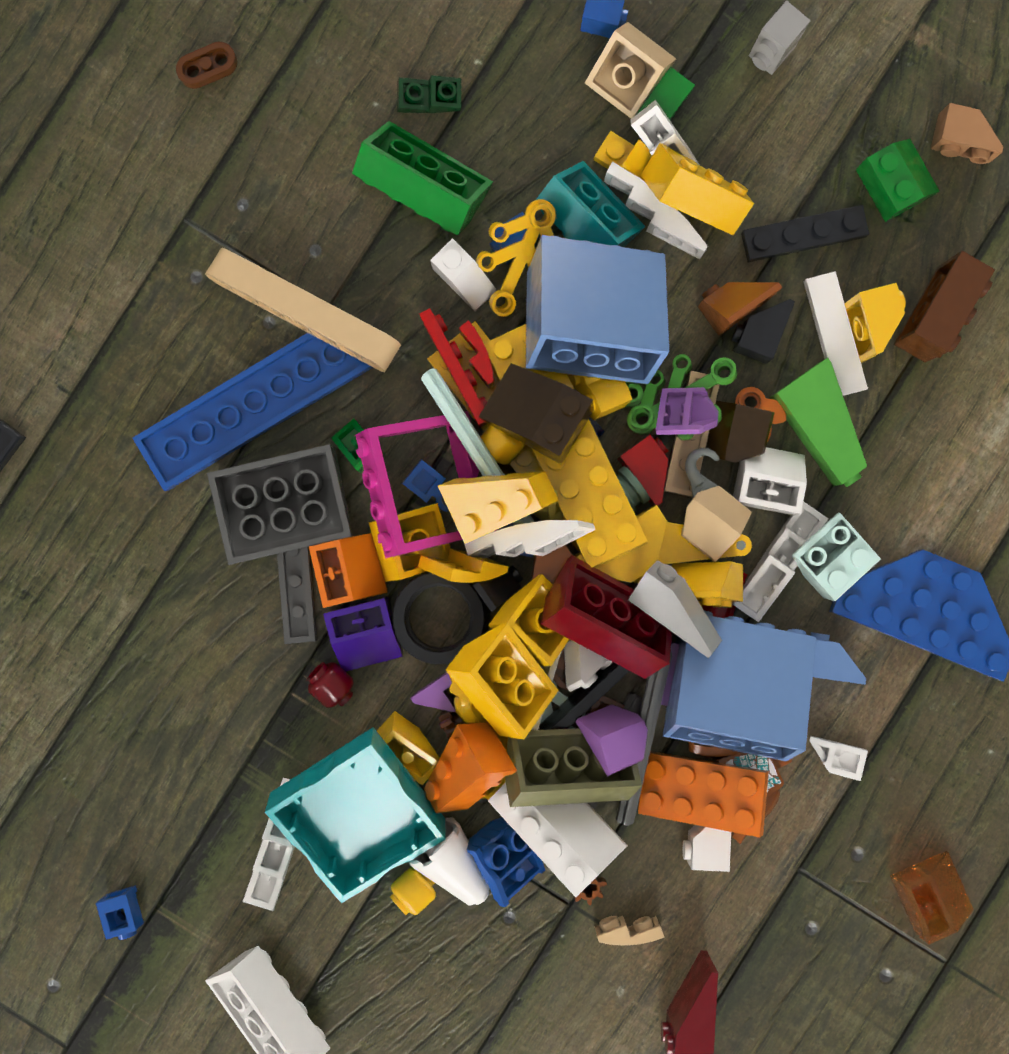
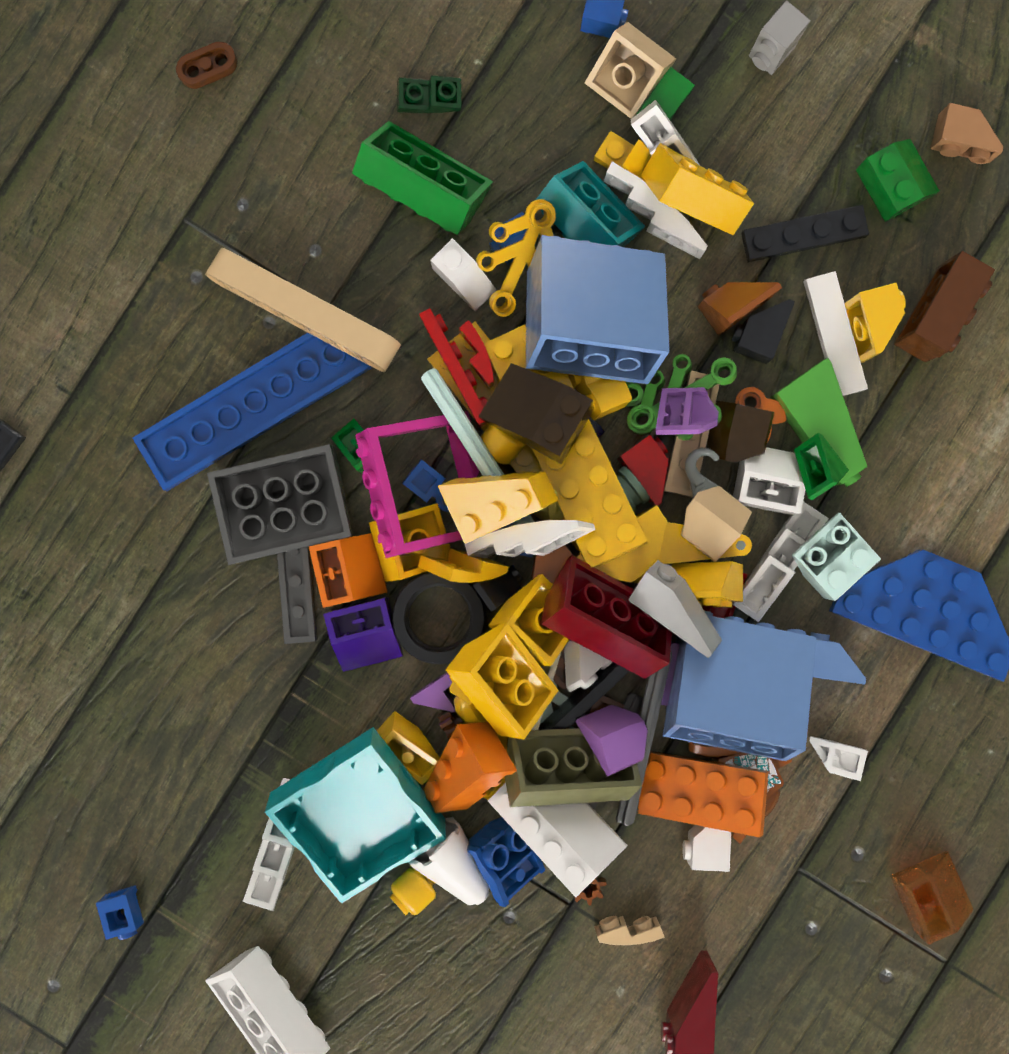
dark red head [307,662,354,708] -> none
none -> green slope [794,433,849,500]

